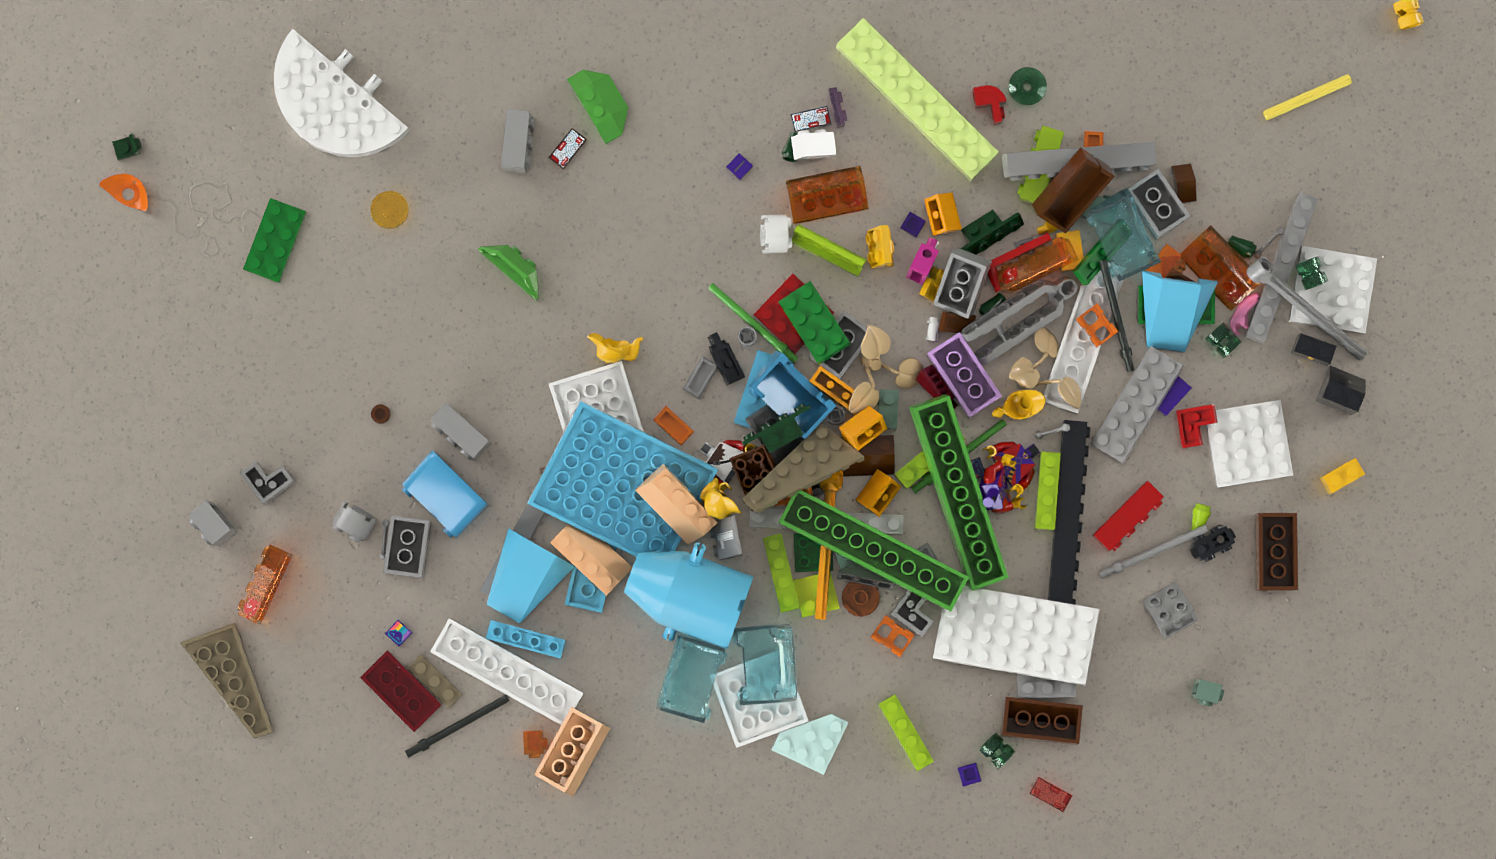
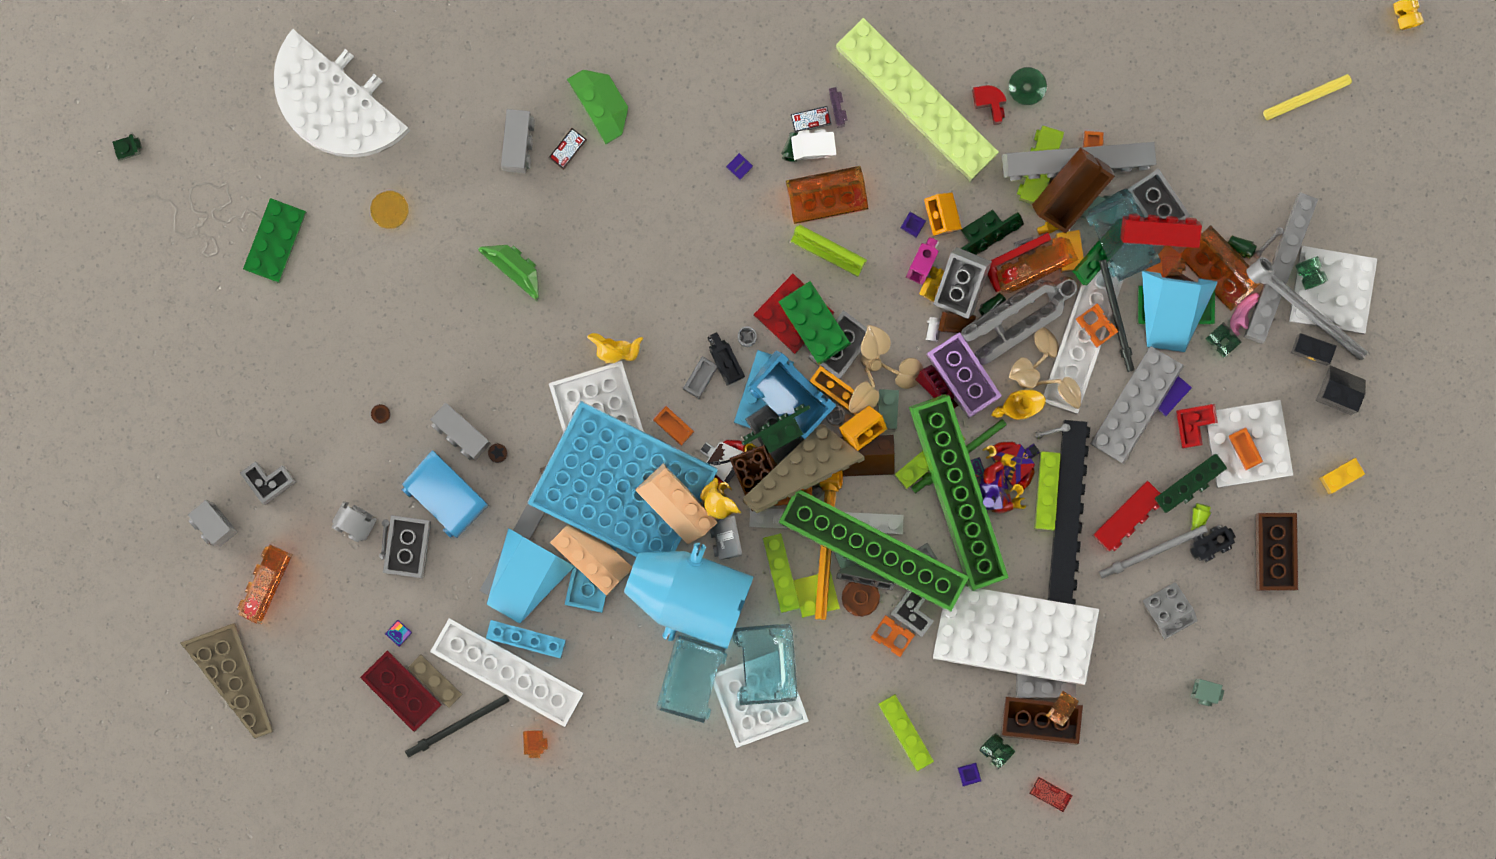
orange piece [99,173,148,211] -> none
light nougat slope [534,707,610,796] -> none
bright green bar [708,283,799,364] -> none
white brick [760,215,792,253] -> none
light aqua plate [772,714,848,775] -> none
green tile [793,534,834,572] -> none
light orange brick [855,469,902,517] -> none
yellow plate [866,225,894,269] -> none
reddish brown slope [1171,163,1197,203] -> none
none -> reddish brown tile [488,443,508,463]
none -> clear orange brick [1046,691,1079,726]
none -> red brick [1120,214,1202,248]
none -> dark green bracket [1155,454,1227,513]
none -> orange tile [1228,428,1263,470]

